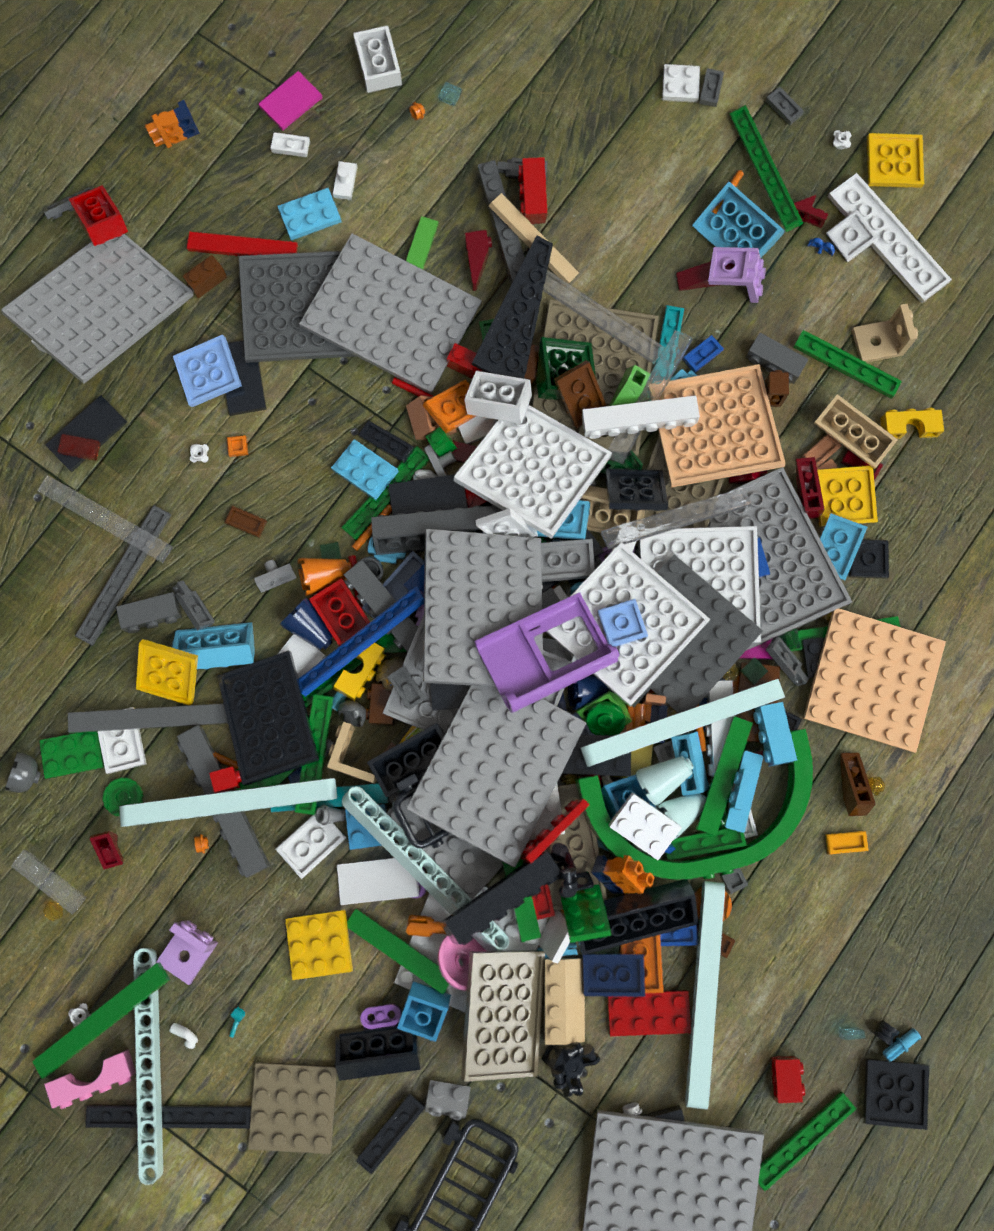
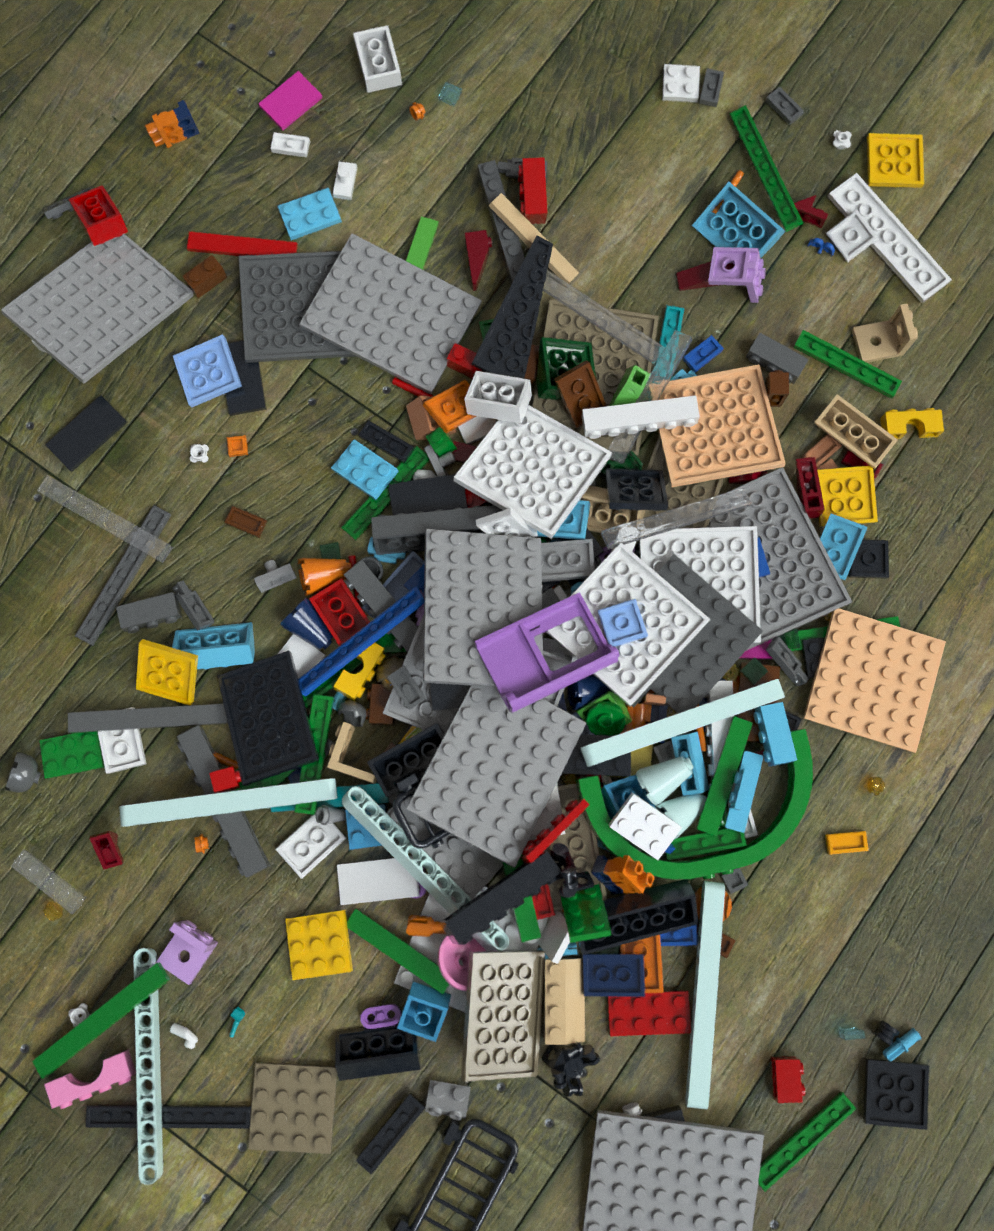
clear red plate [57,434,101,461] -> none
green tile [102,777,144,817] -> none
orange bar [351,504,392,551] -> none
reddish brown slope [840,753,876,816] -> none

